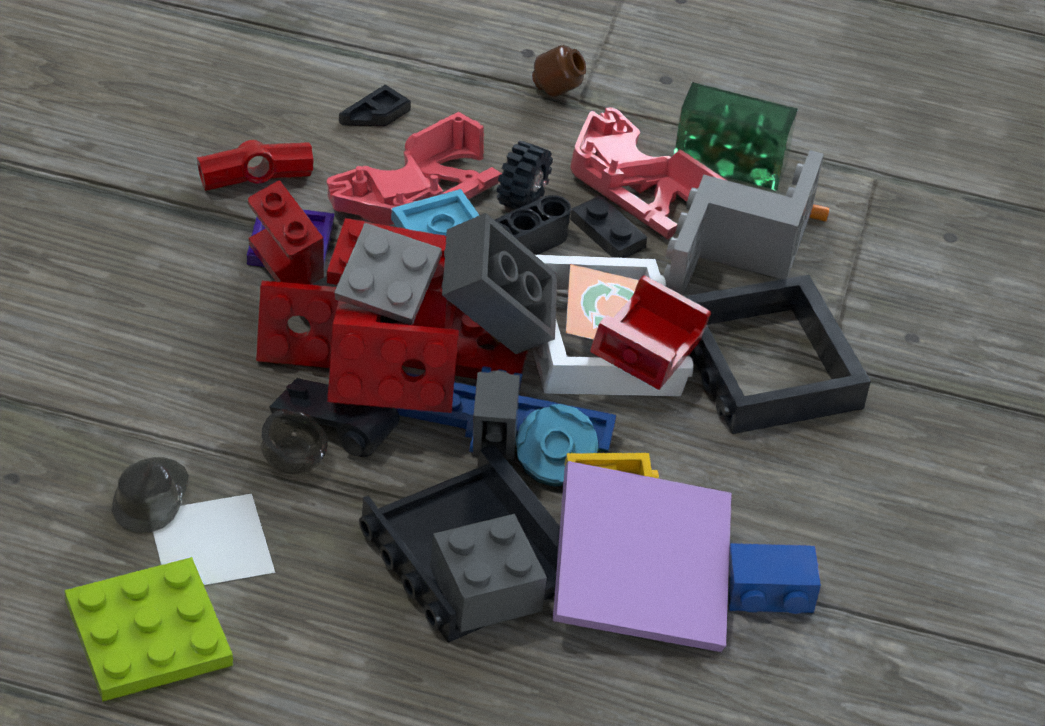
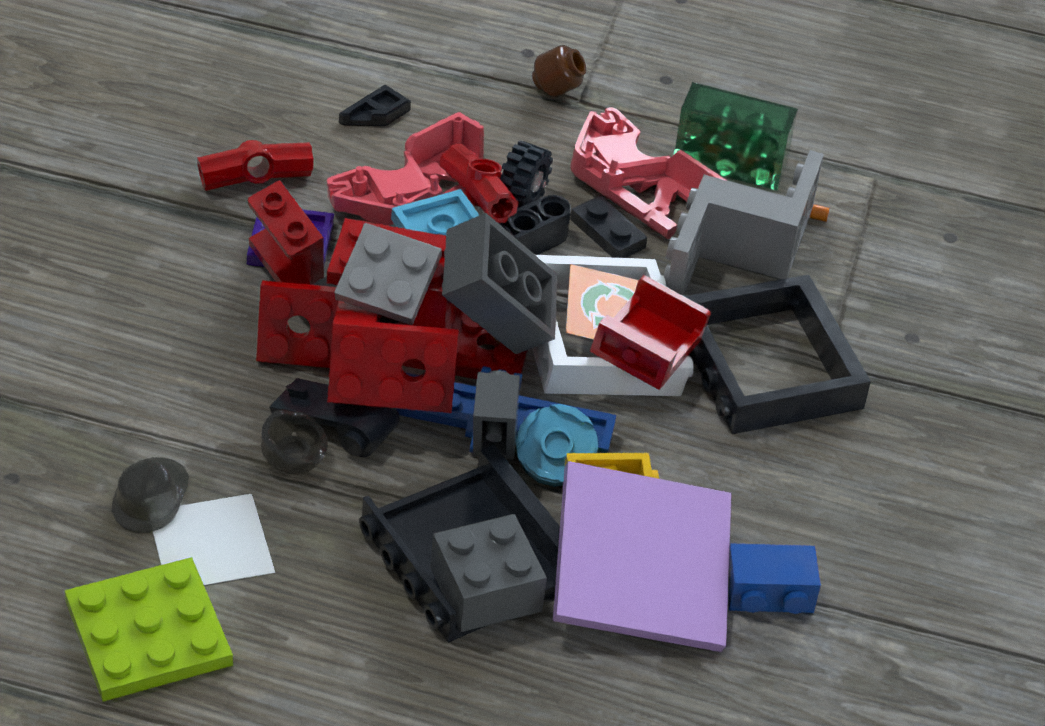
none -> red piece [439,144,518,223]

